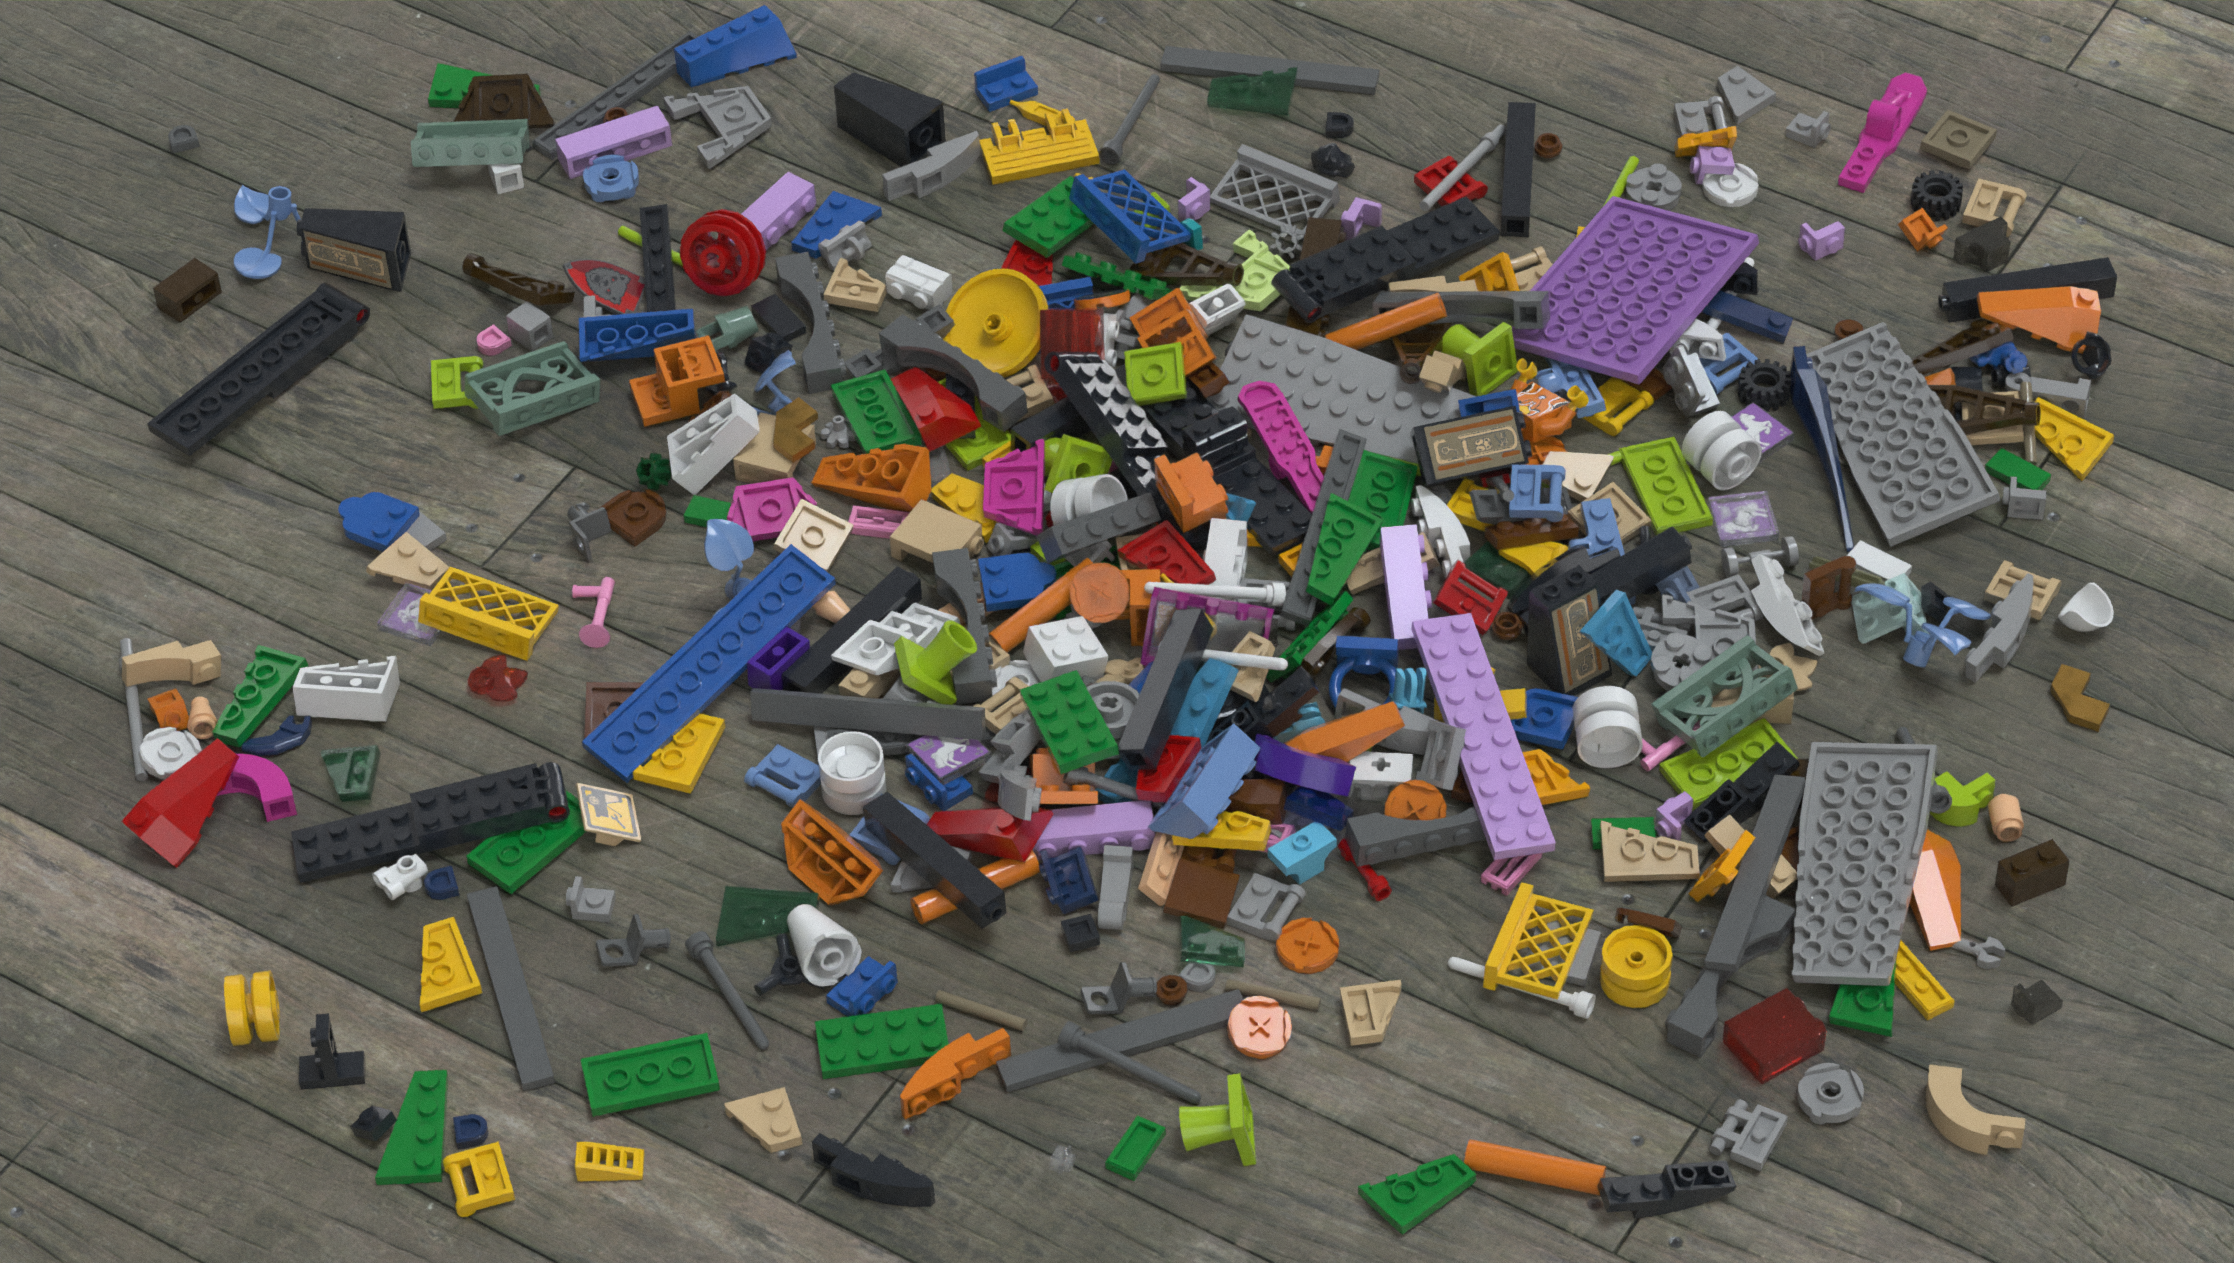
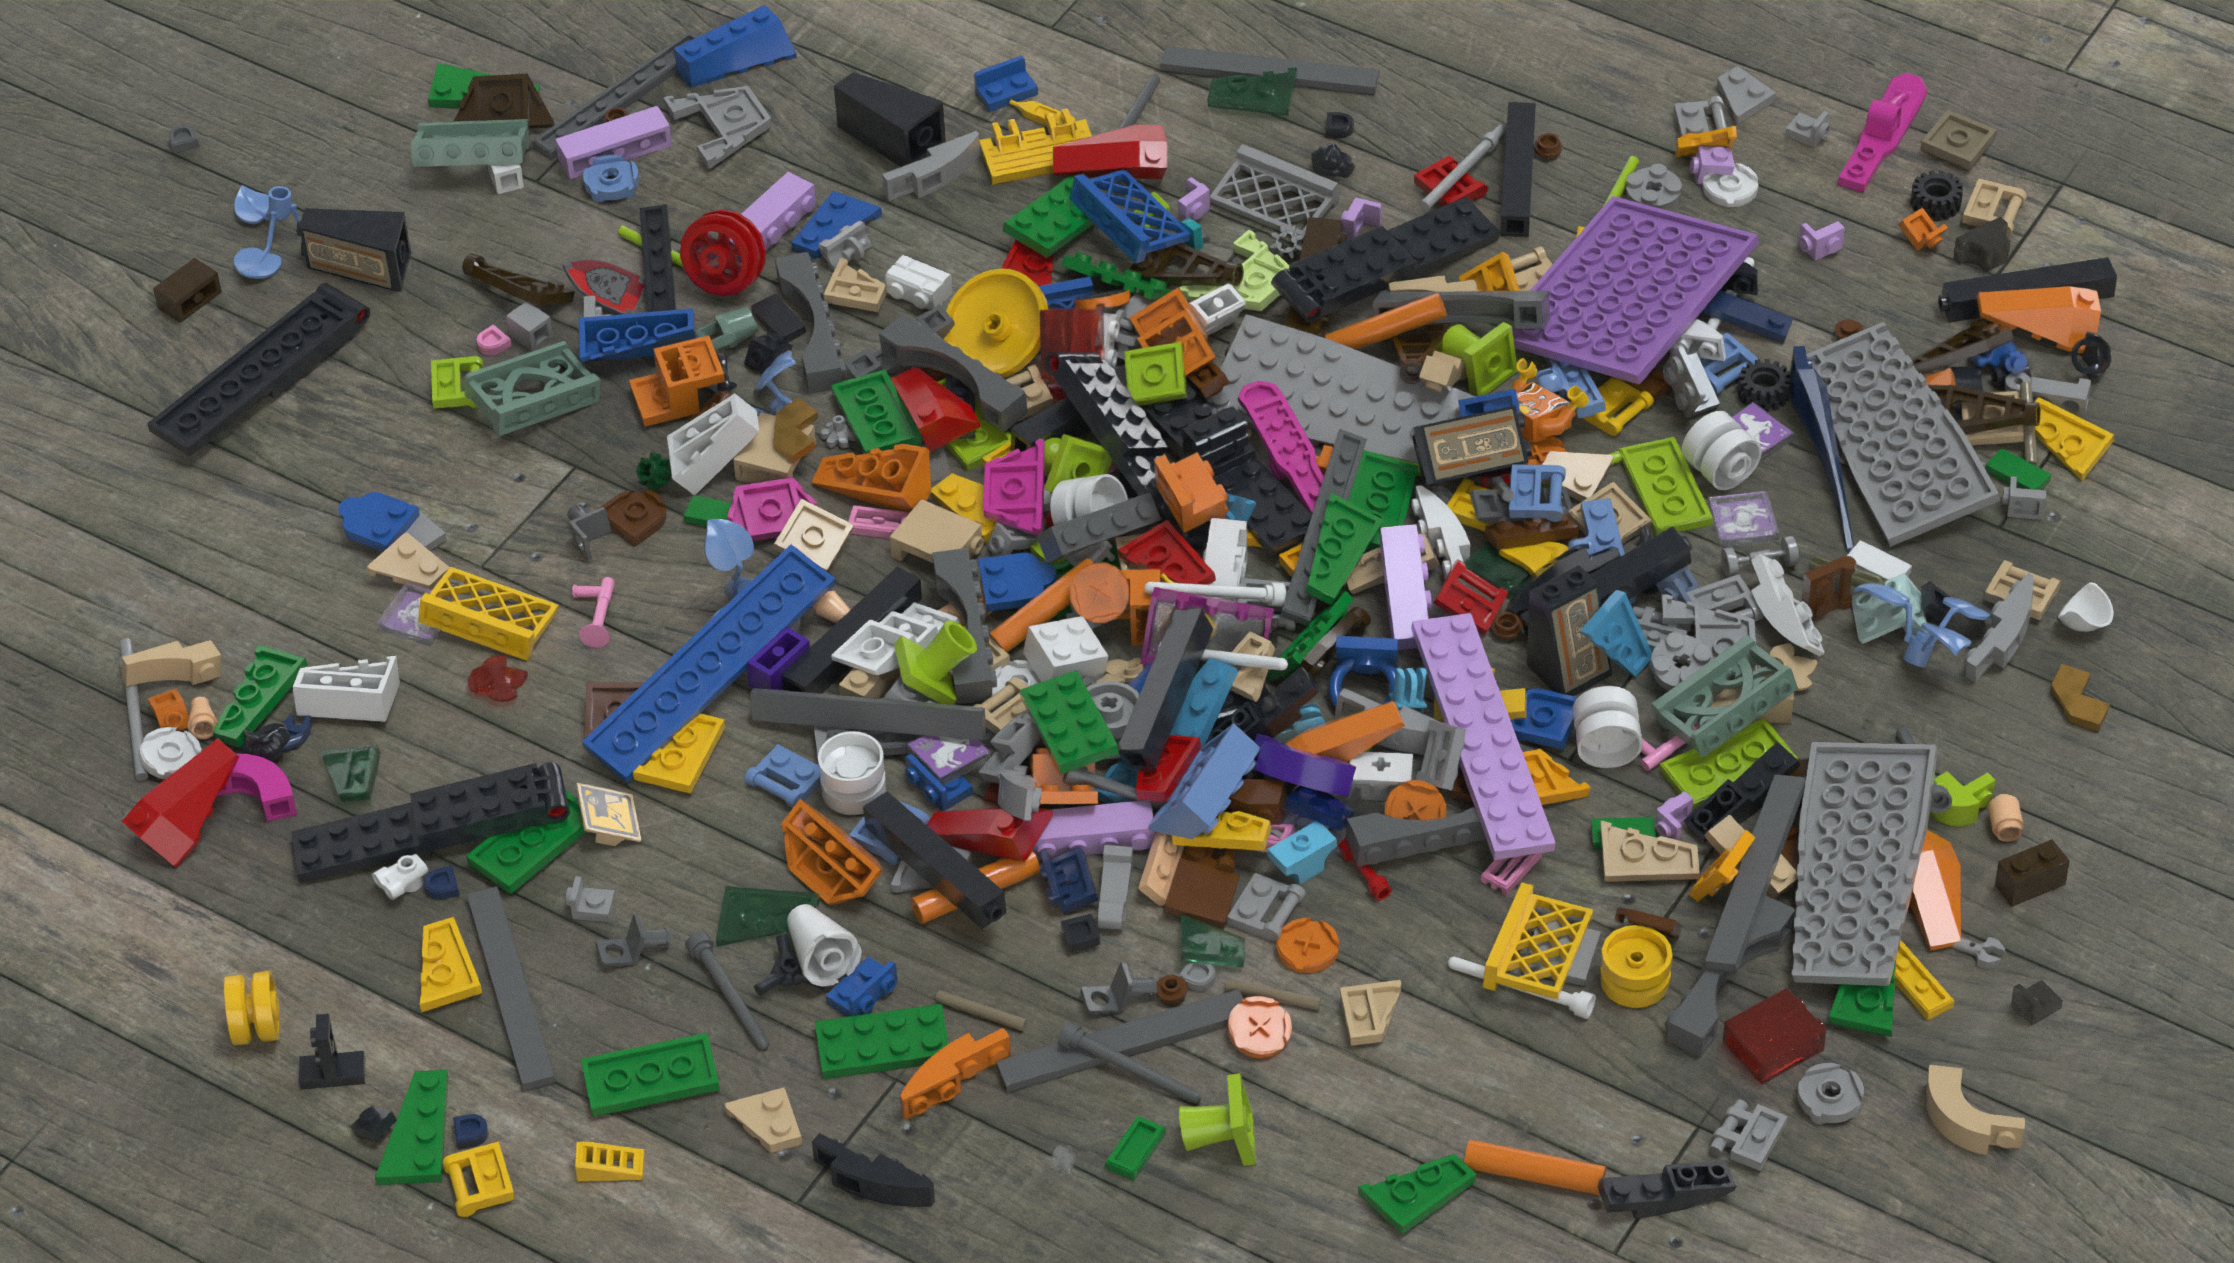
none -> black piece [243,723,291,763]
none -> red wedge [1053,124,1167,179]

